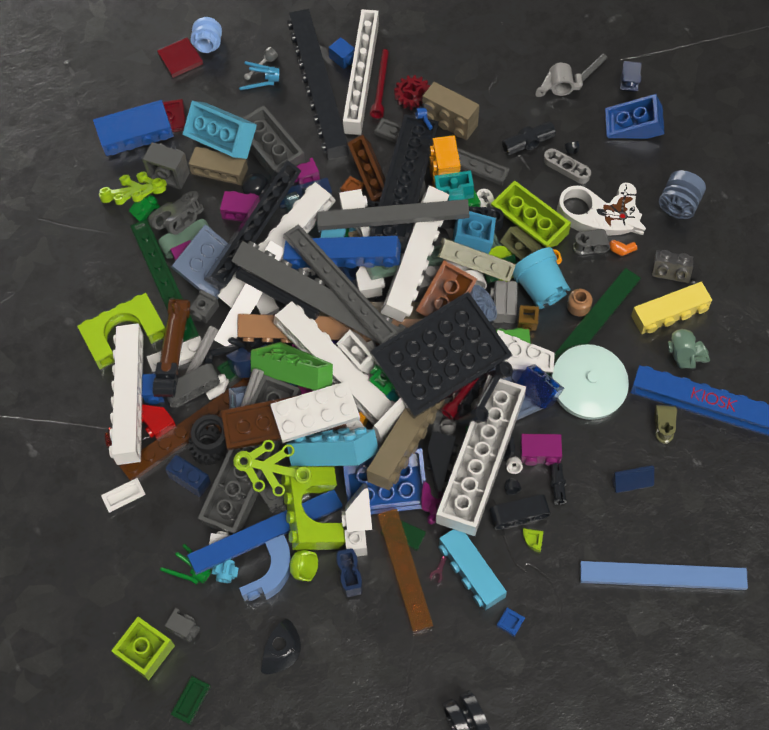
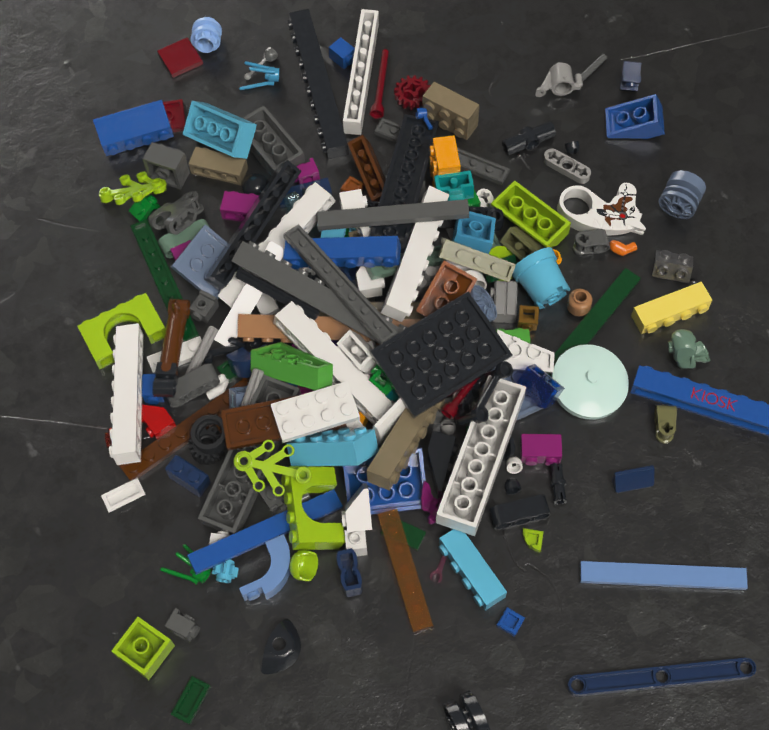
none -> dark blue beam [567,658,756,697]

